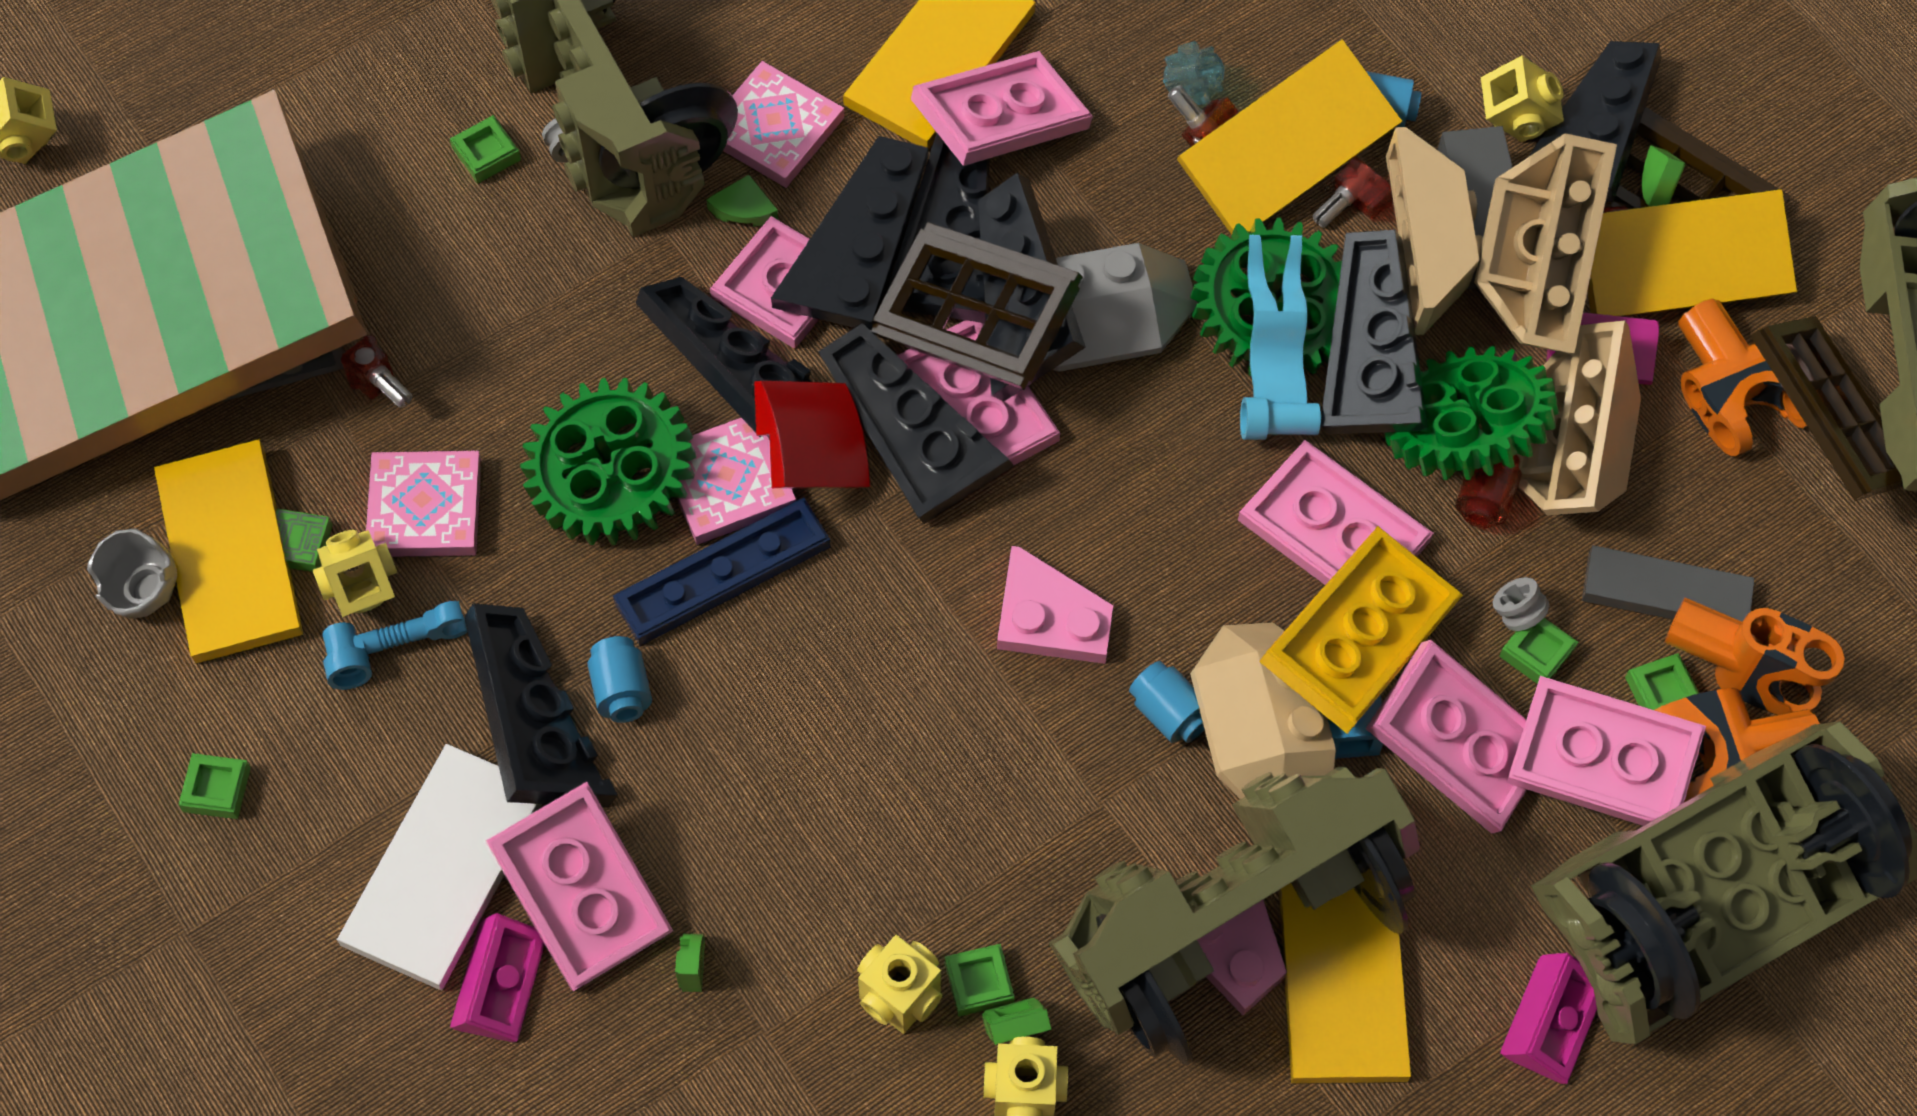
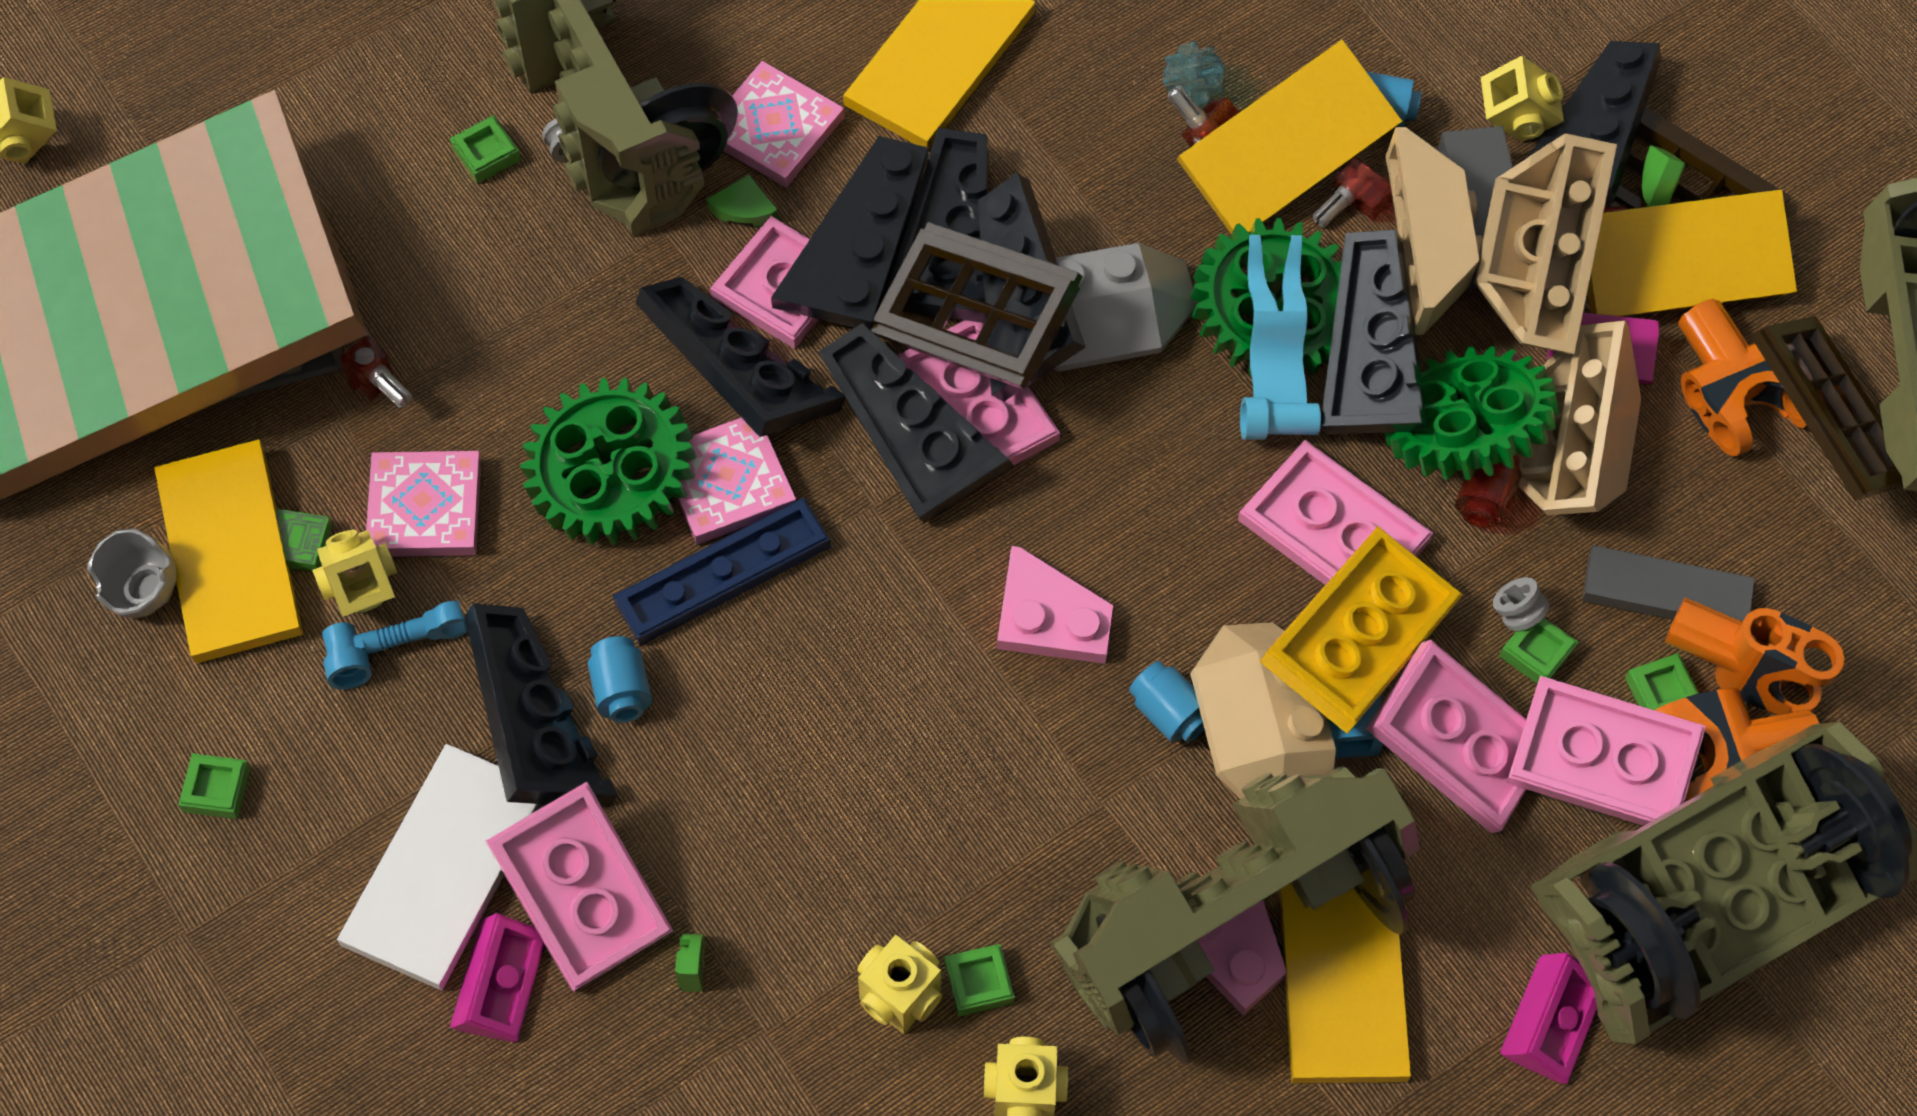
red slope [754,381,870,489] -> none
bright pink tile [911,51,1093,166] -> none
bright green tile [982,998,1052,1045] -> none

